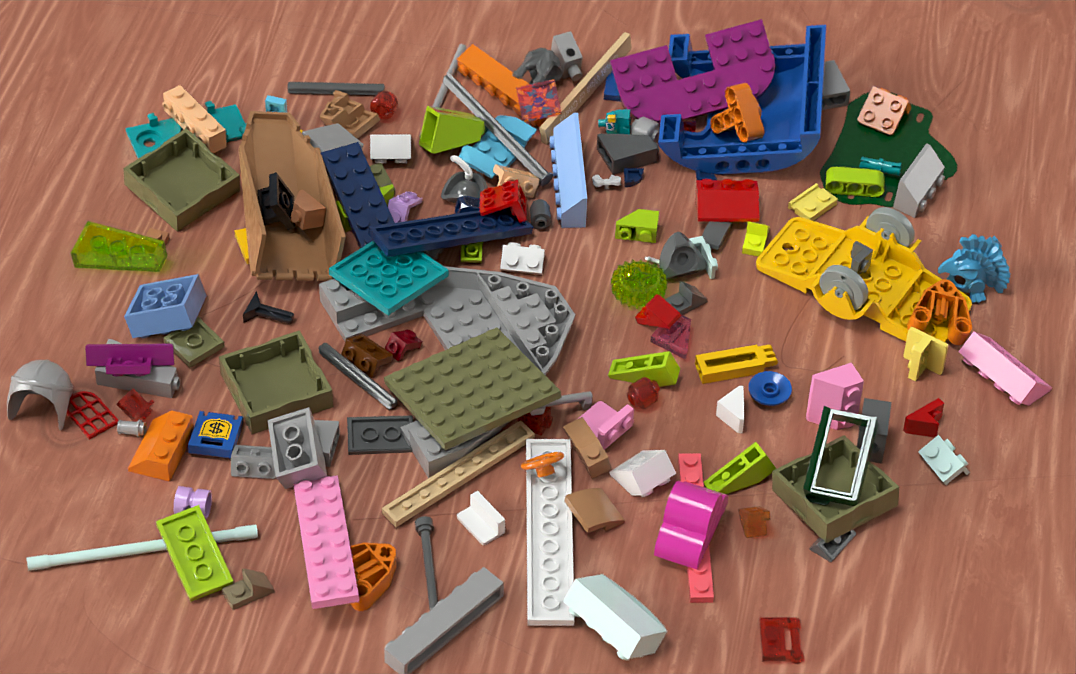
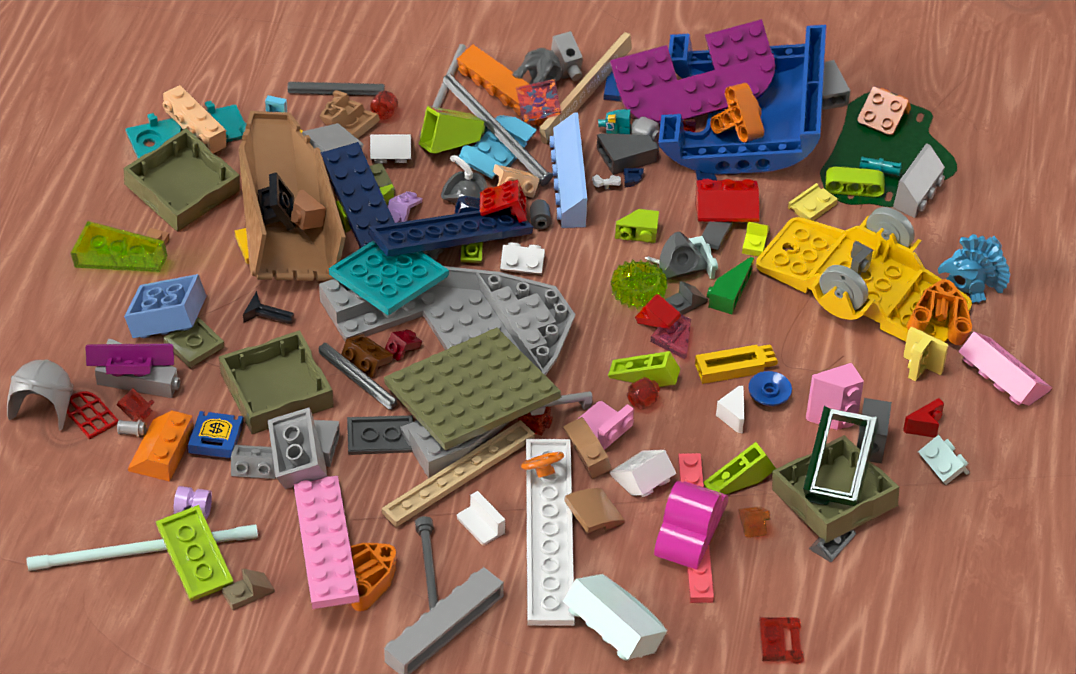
none -> green slope [706,257,754,315]

